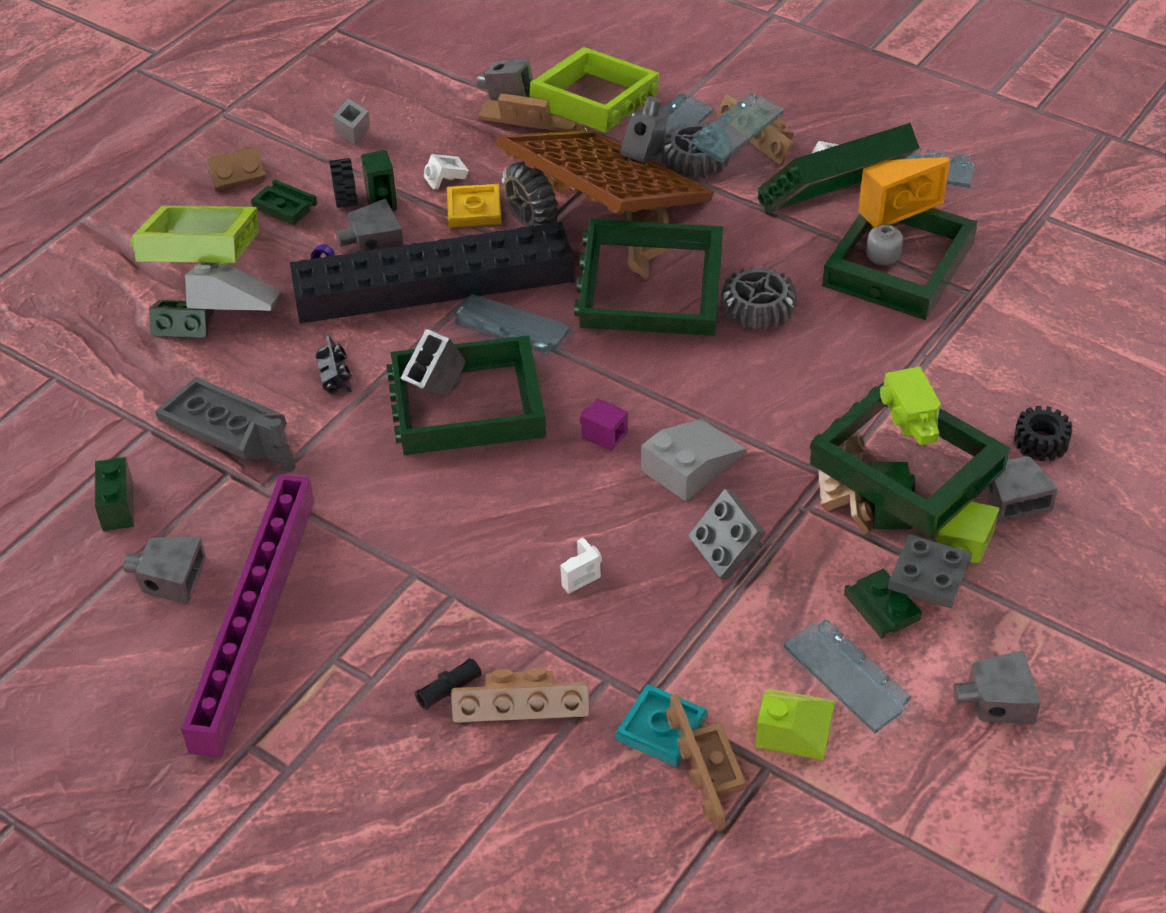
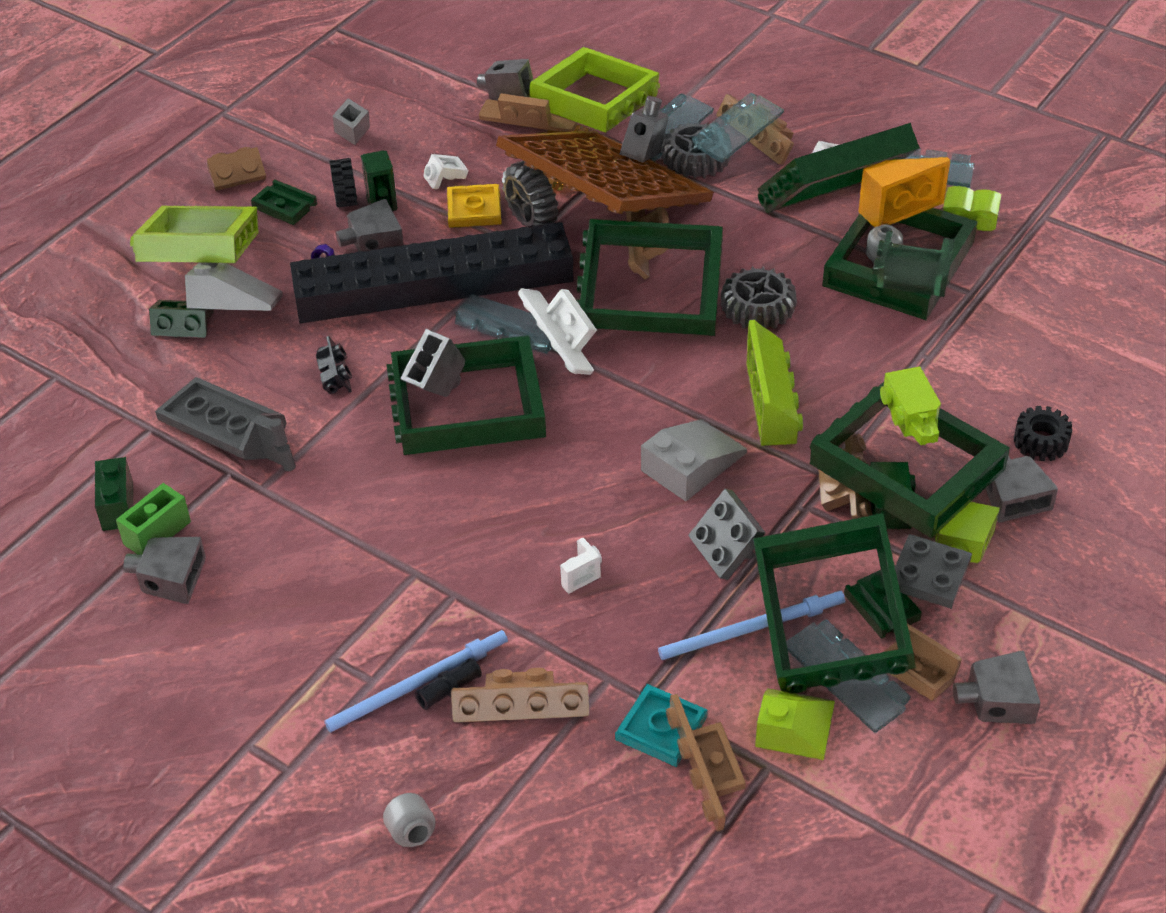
magenta brick [181,474,314,758] -> none
magenta brick [580,398,628,451] -> none
none -> bright green brick [116,483,191,555]
none -> light blue bar [324,630,508,733]
none -> light grey head [383,793,435,847]
none -> white bracket [518,288,597,375]
none -> light blue bar [658,591,845,660]
none -> lime slope [746,320,803,446]
none -> dark green window [753,513,916,693]
none -> clear green panel [873,231,955,297]
none -> medium nougat bracket [884,624,962,701]
none -> lime brick [943,186,1002,231]

